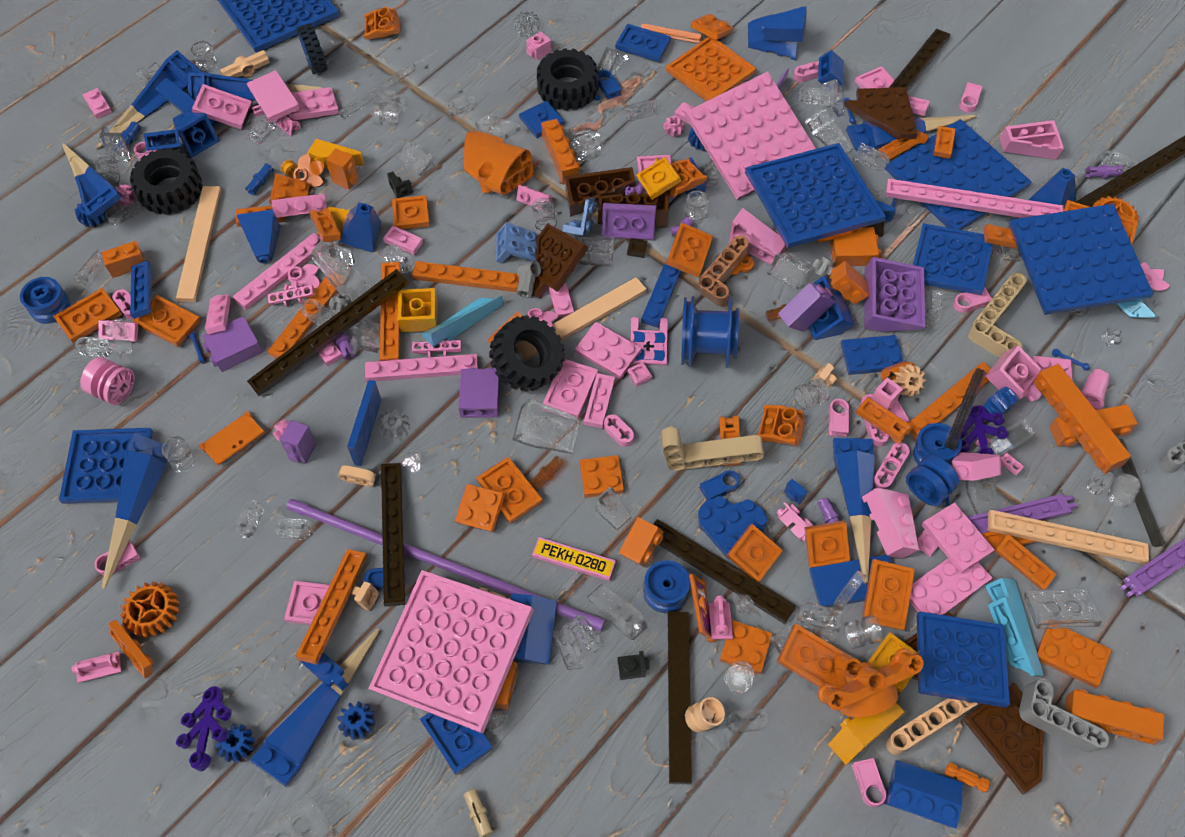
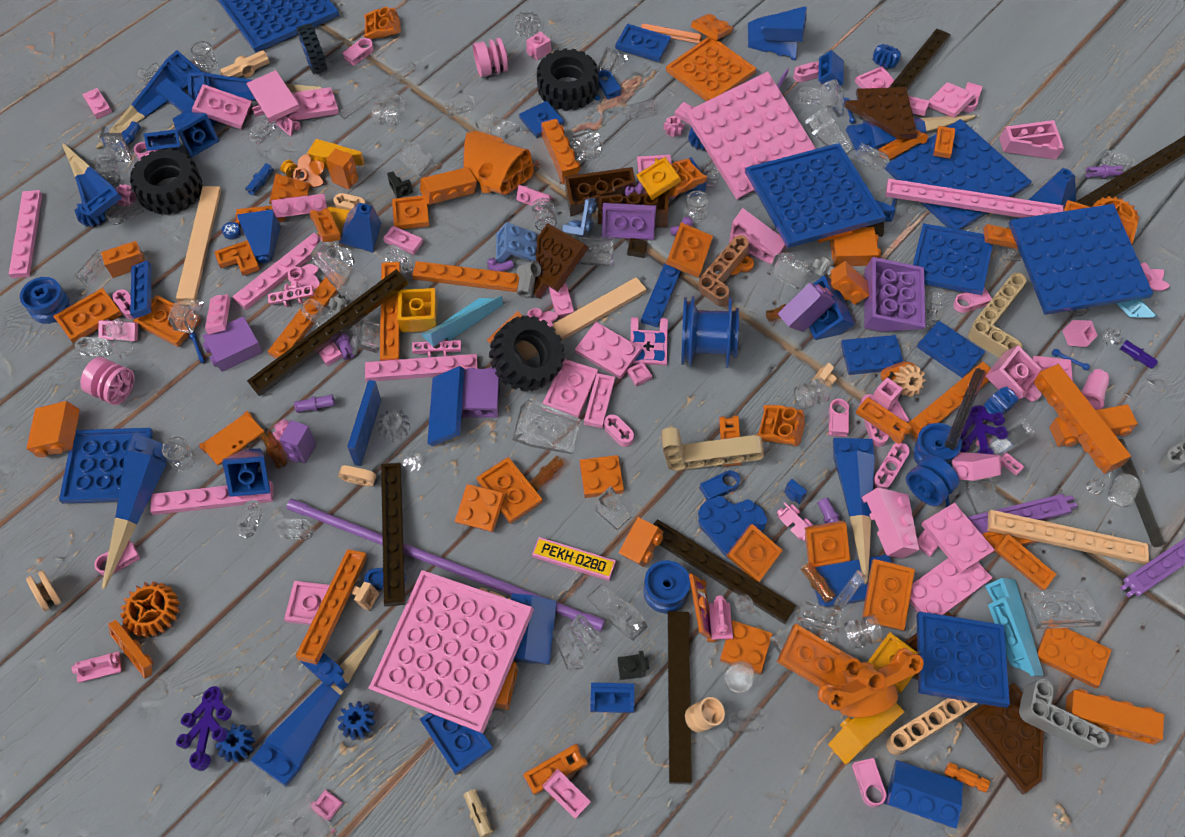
none -> bright pink plate [9,190,43,278]
none -> orange brick [26,401,80,458]
none -> light nougat head [26,570,61,611]
none -> bright pink plate [150,481,273,515]
none -> clear slope [168,299,204,333]
none -> orange plate [214,240,260,276]
none -> blue tile [222,222,241,239]
none -> blue slope [222,448,271,497]
none -> clear orange pin [260,431,287,468]
none -> medium lavender pin [294,394,335,413]
none -> bright pink tile [311,790,343,822]
none -> light nougat beam [334,193,365,210]
none -> bright pink piece [342,38,374,66]
none -> orange brick [420,167,477,205]
none -> blue tile [427,366,464,446]
none -> bright pink wheel [473,37,508,77]
none -> medium lavender arm [487,258,514,272]
none -> orange plate [523,744,589,796]
none -> bright pink plate [542,769,591,819]
none -> blue hinge [590,682,634,713]
none -> clear orange pin [800,562,836,603]
none -> blue gear [872,44,901,69]
none -> blue plate [917,321,986,378]
none -> bright pink plate [928,82,975,118]
none -> bright pink brick [1062,320,1098,347]
none -> dark purple axle [1120,340,1158,369]

